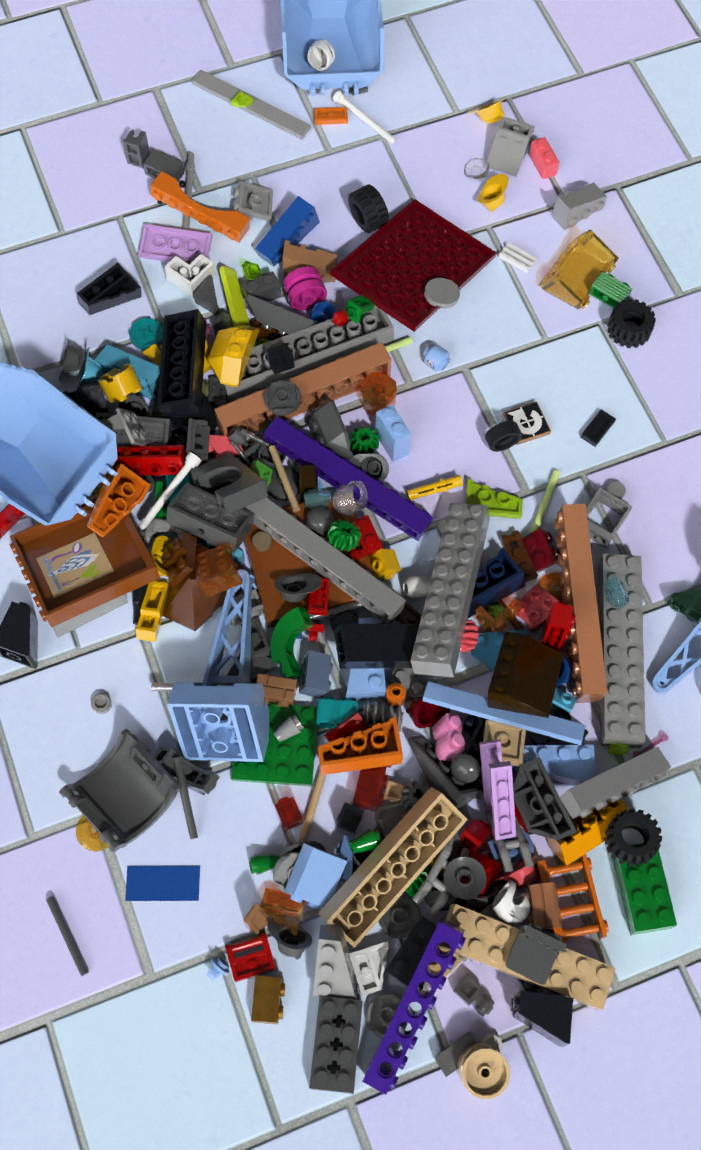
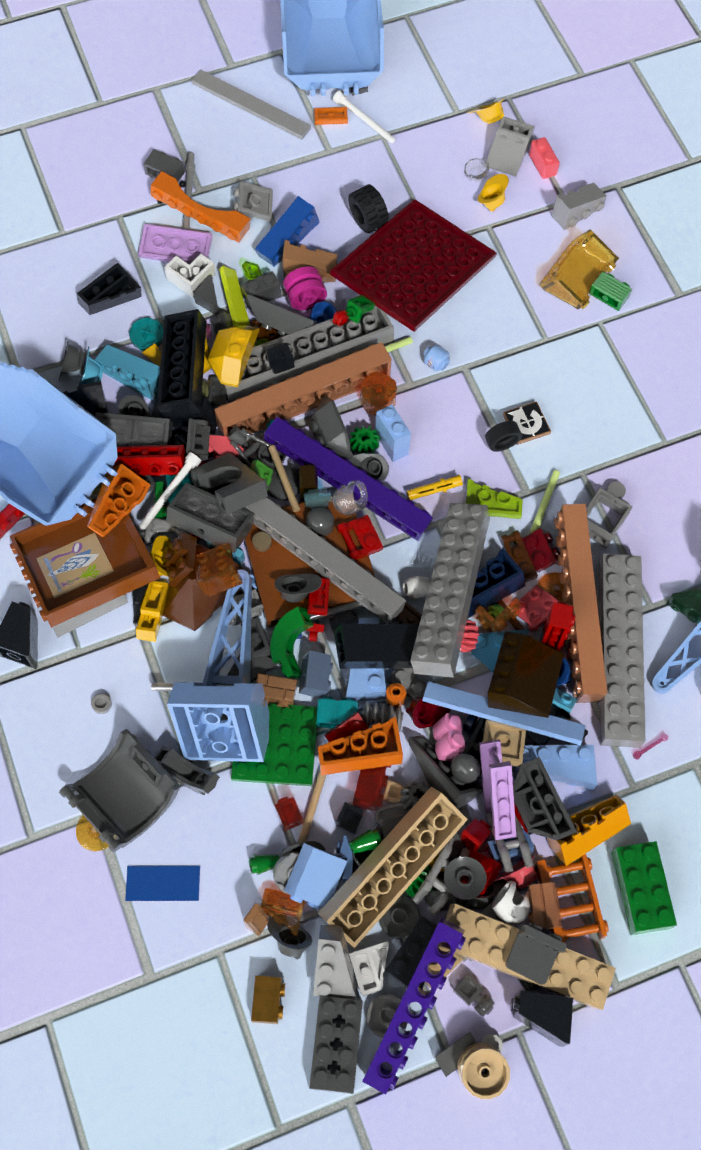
dark grey bar [46,896,89,977] -> none
yellow brick [98,364,143,403] -> none
light grey plate [101,408,148,446] -> none
dark grey hinge [123,130,150,168] -> none
dark grey bar [173,756,198,839] -> none
light blue plate [206,957,229,980] -> none
red plate [225,932,276,983] -> none
lime tile [231,91,254,108] -> none
dark grey tile [264,380,301,416] -> none
light grey cone [273,715,304,742] -> none
white helmet [307,39,335,71] -> none
green gear [327,519,361,552] -> none
yellow brick [369,549,401,580] -> none
light grey tile [424,278,460,309] -> none
white tile [498,242,537,274] -> none
light grey brick [559,747,671,819] -> none
black tile [580,409,616,447] -> none
clear light blue brick [605,578,630,609] -> none
black tyre [605,809,662,867] -> none
black tyre [607,299,656,348] -> none
clear neon green tile [608,744,629,755] -> none

